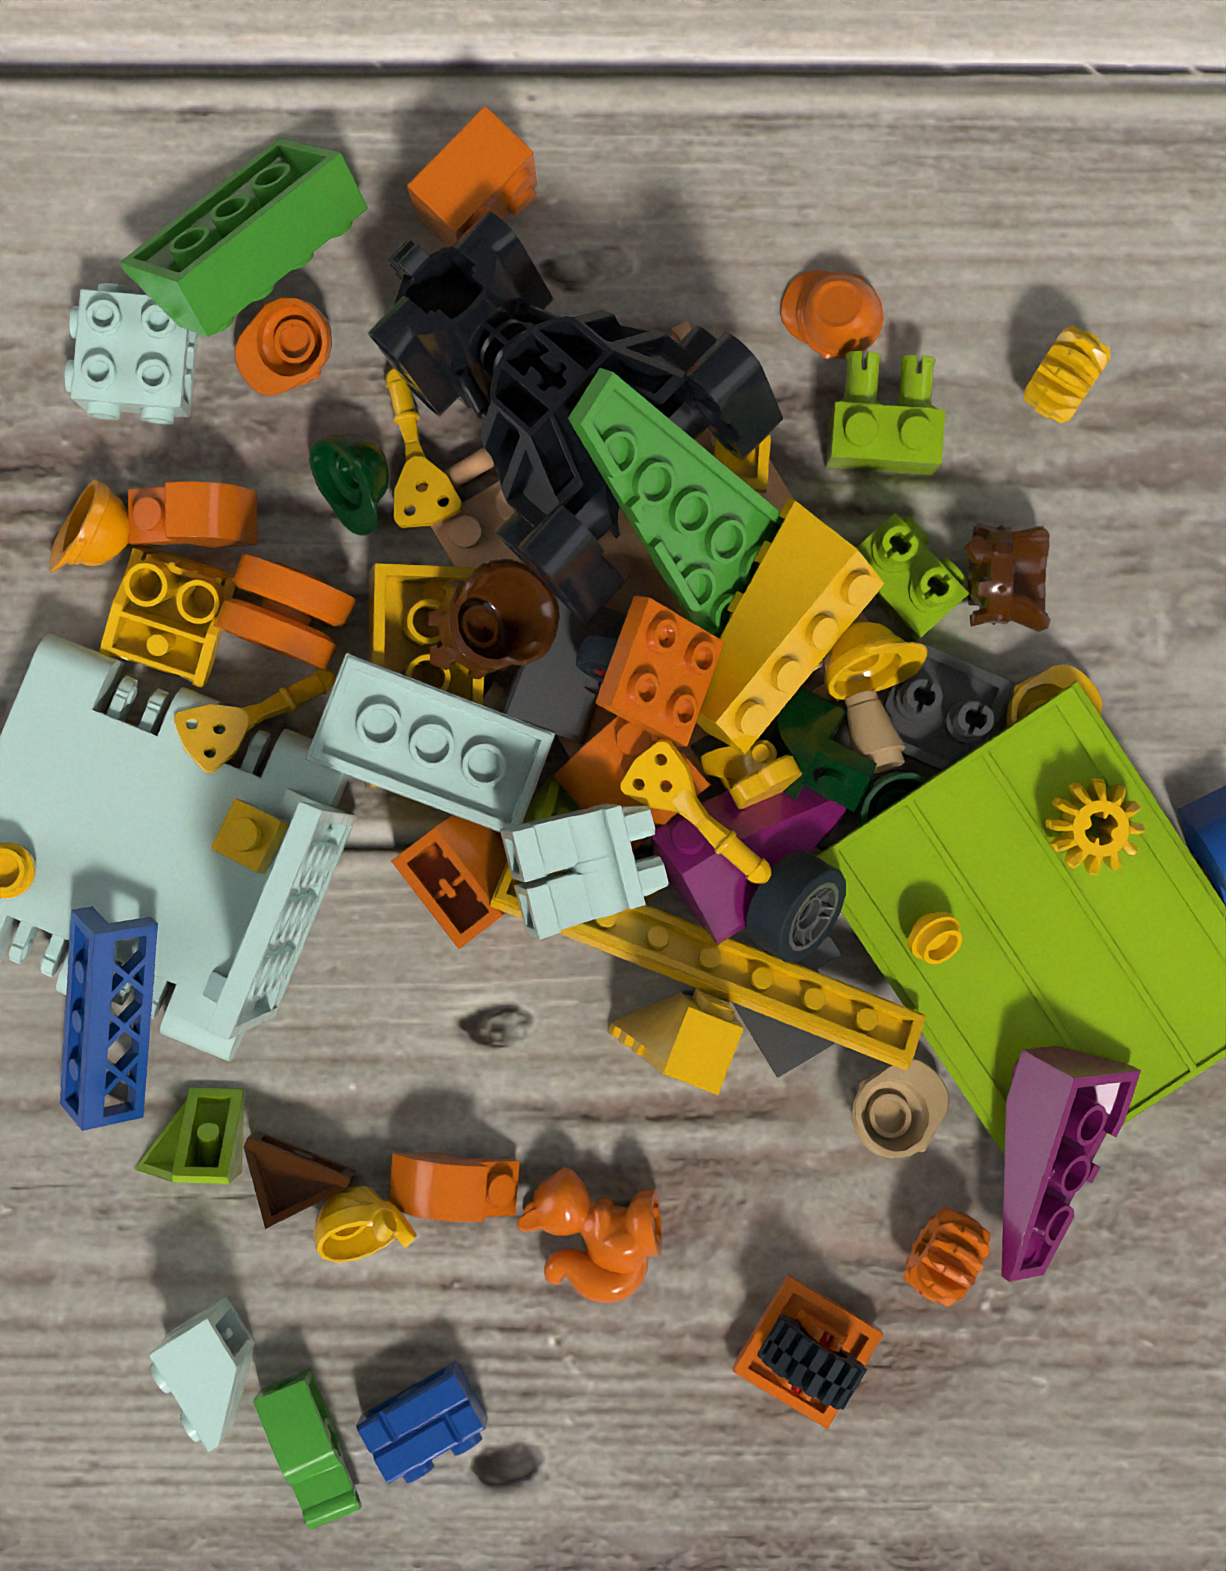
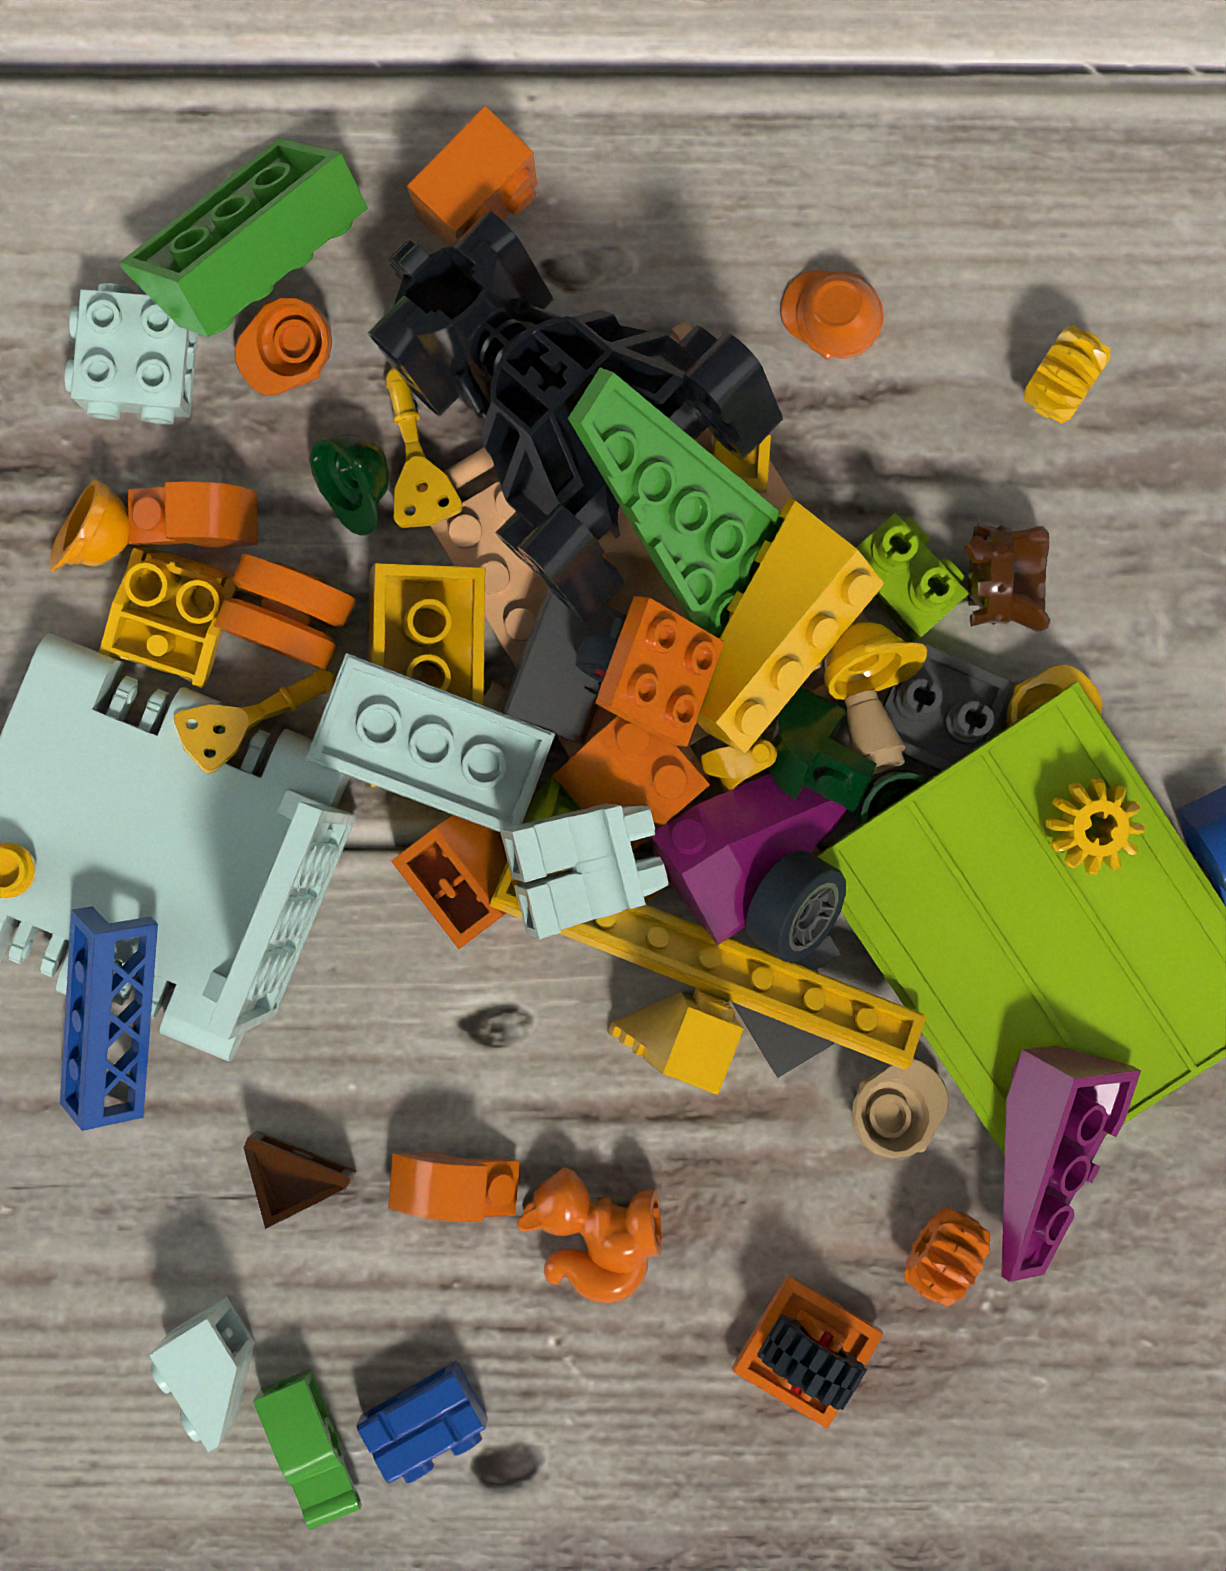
lime slope [134,1087,244,1184] -> none
yellow plate [211,798,290,874] -> none
yellow piece [313,1186,417,1263] -> none
reddish brown hair [428,558,560,679] -> none
yellow piece [620,738,771,884] -> none
yellow tile [729,755,802,809] -> none
lime brick [825,351,945,475] -> none
yellow plate [907,911,963,964] -> none

